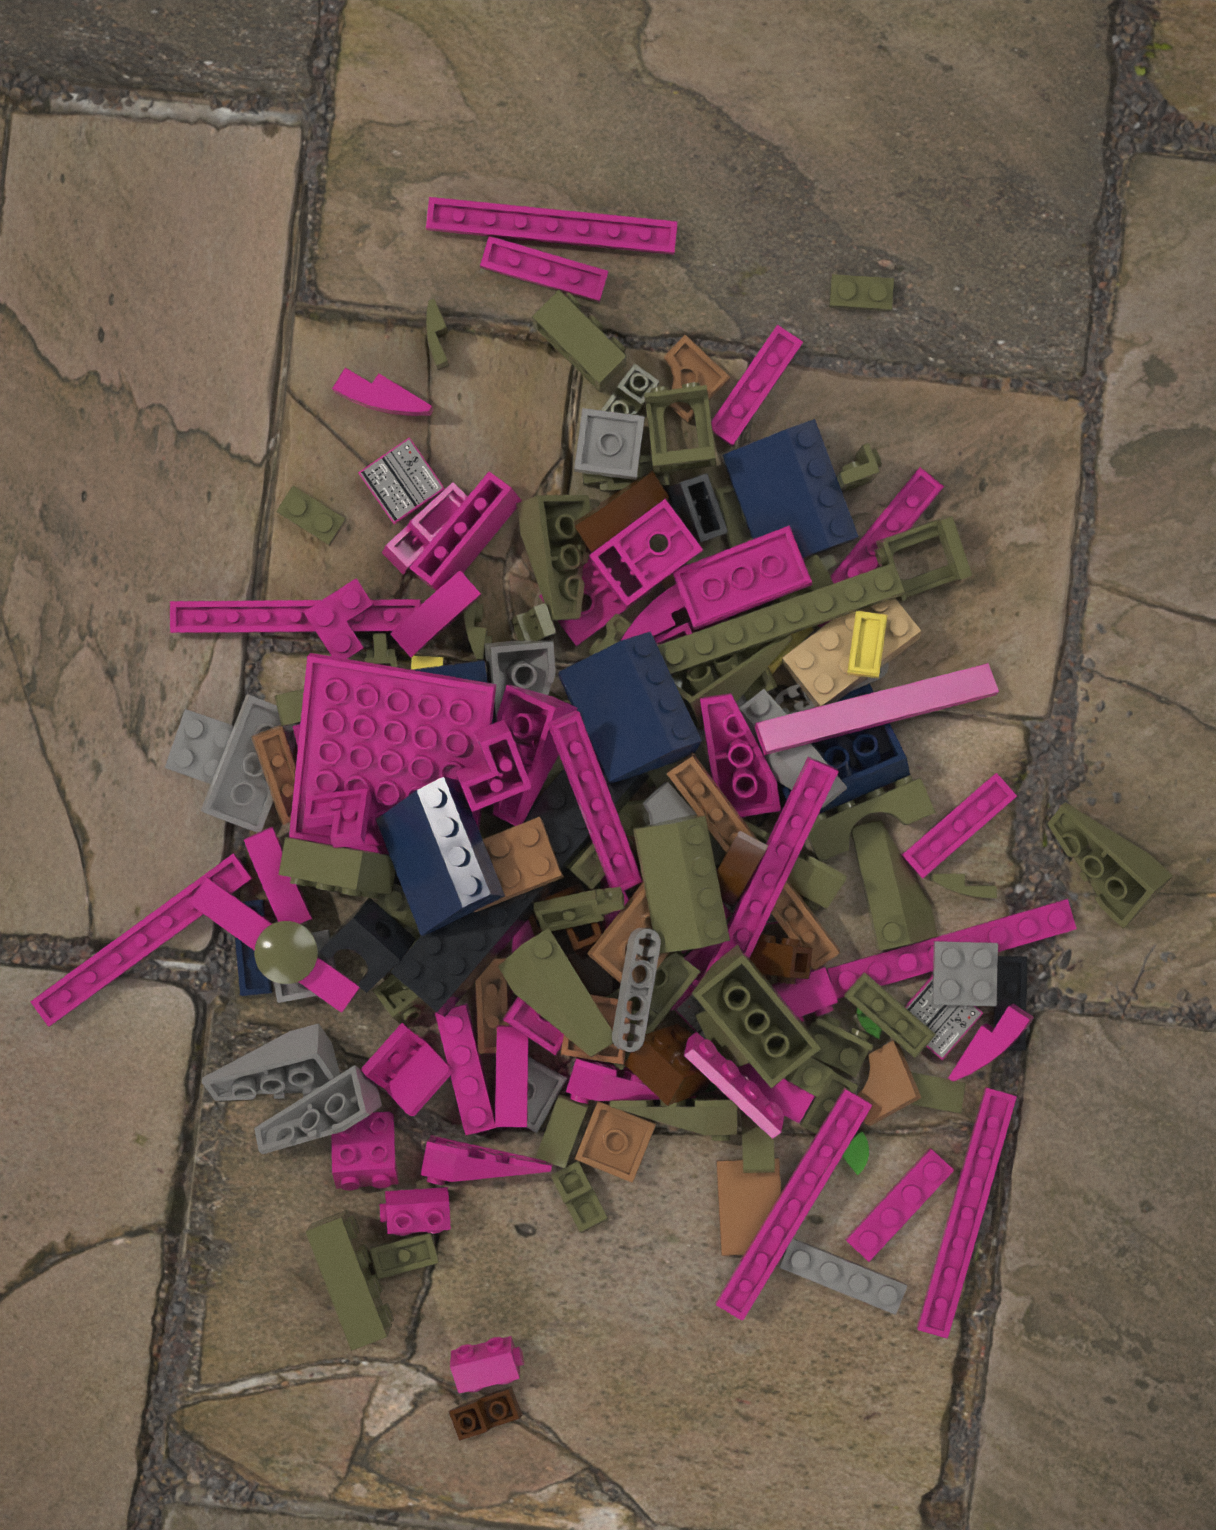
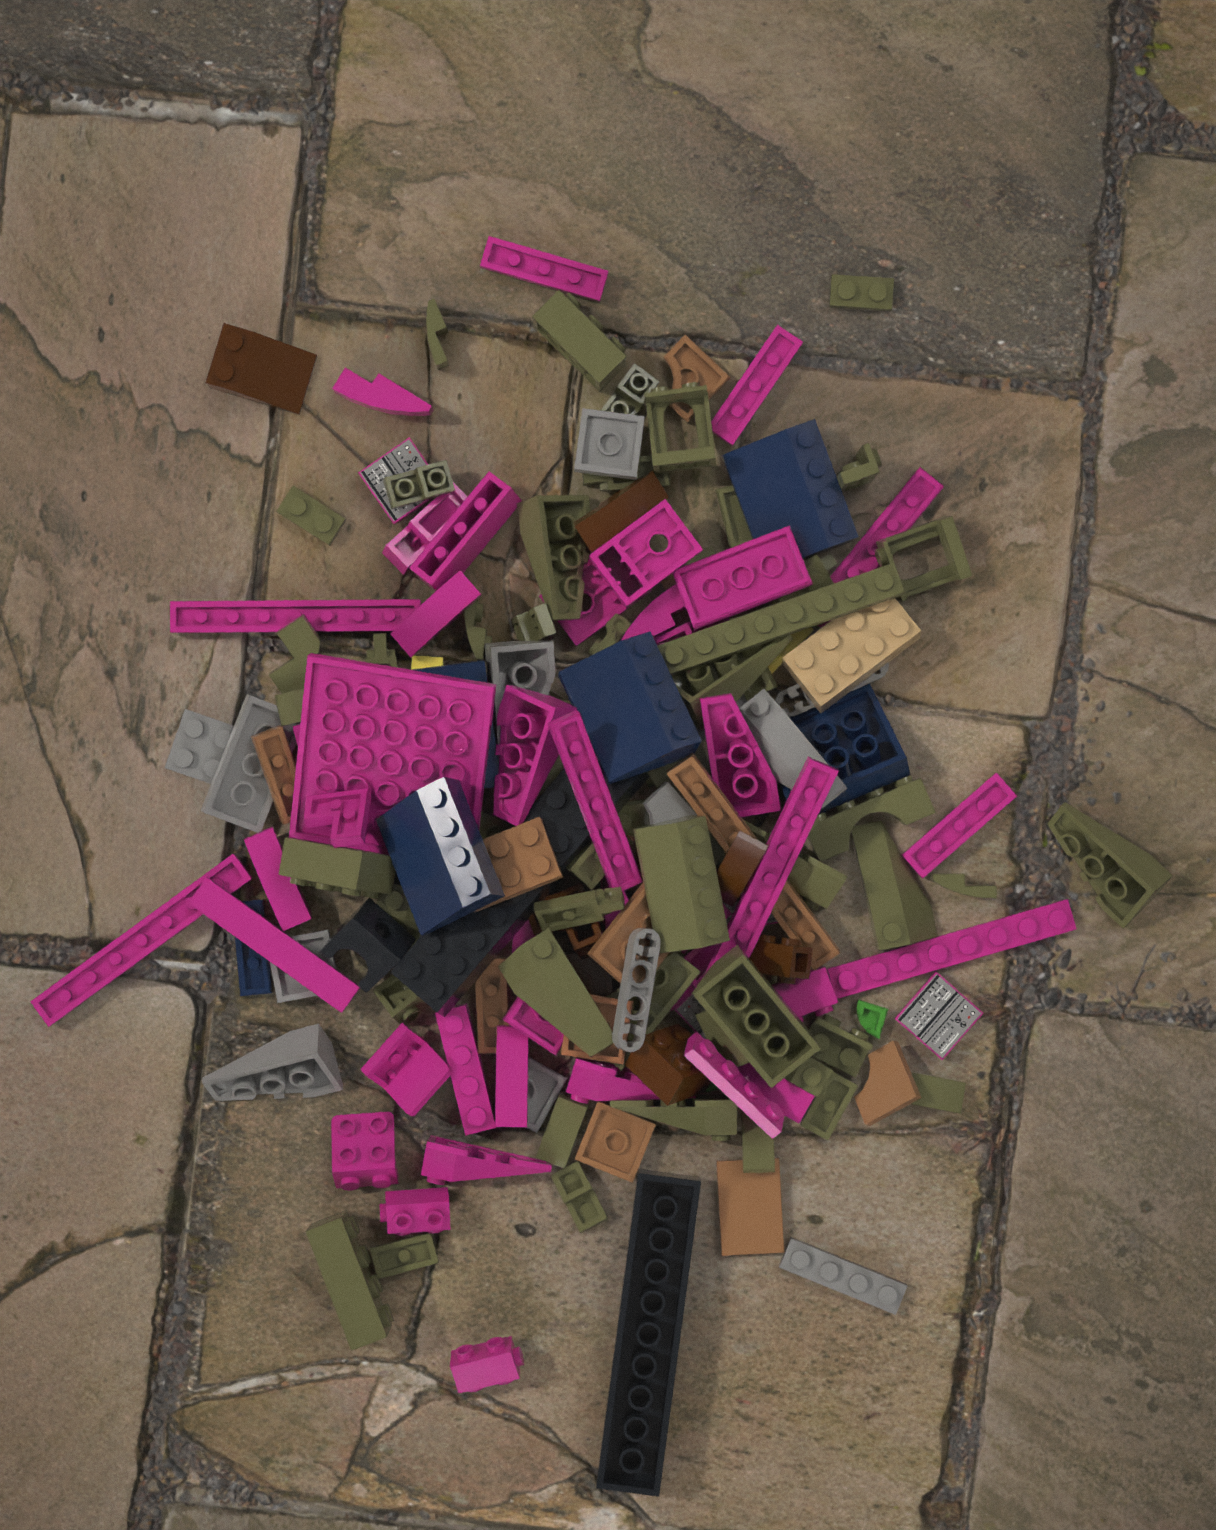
olive dish [254,921,318,984] -> none
light grey wedge [254,1065,382,1154] -> none
dark pink plate [304,578,374,659] -> none
dark pink plate [426,197,677,255] -> none
reddish brown slope [448,1386,522,1441] -> none
dark pink brick [455,720,532,812] -> none
black brick [666,473,728,543] -> none
dark pink plate [715,1087,873,1321] -> none
dark pink tile [754,663,999,755] -> none
bright green tile [842,1130,869,1175] -> none
olive tile [843,972,936,1058] -> none
dark pink plate [845,1148,954,1262] -> none
light yellow tile [847,611,888,679] -> none
dark pink plate [916,1087,1017,1339] -> none
light grey plate [932,941,998,1006] -> none
dark pink slope [948,1004,1034,1082] -> none
black tile [993,956,1027,1051] -> none
none -> reddish brown slope [205,323,317,415]
none -> olive tile [269,614,321,694]
none -> olive slope [383,460,455,510]
none -> black brick [596,1169,701,1497]

